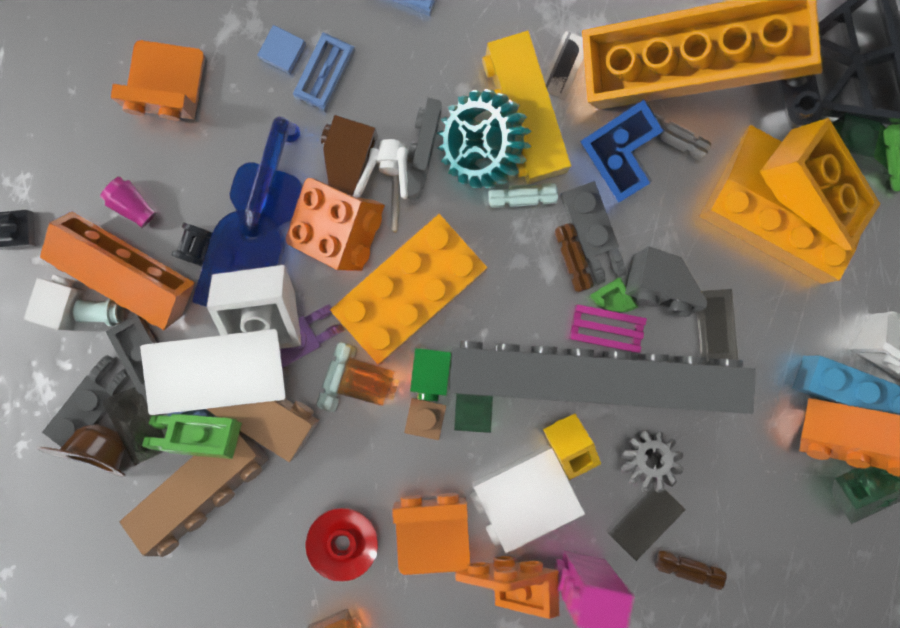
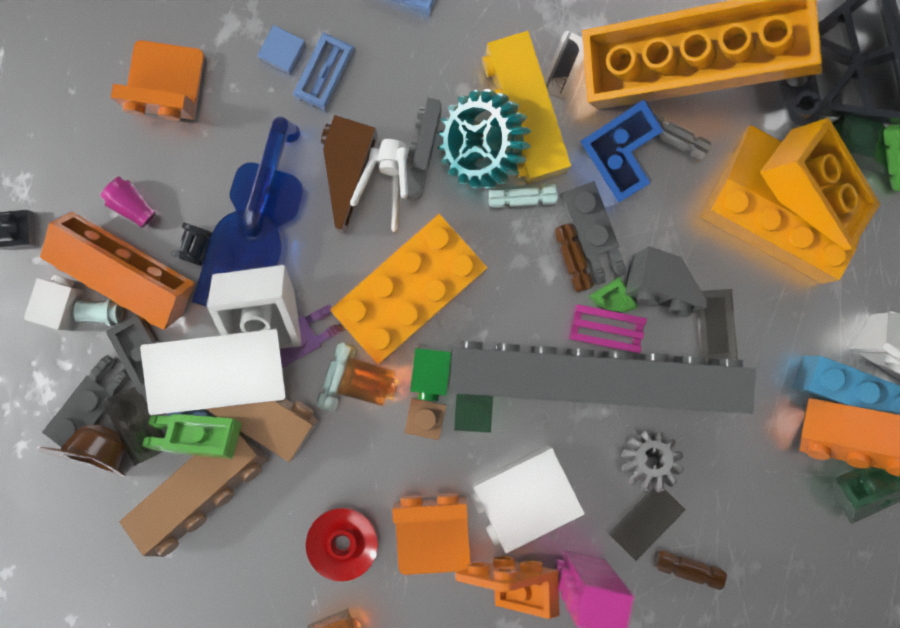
orange bracket [286,178,385,271] -> none
yellow brick [543,413,601,480] -> none

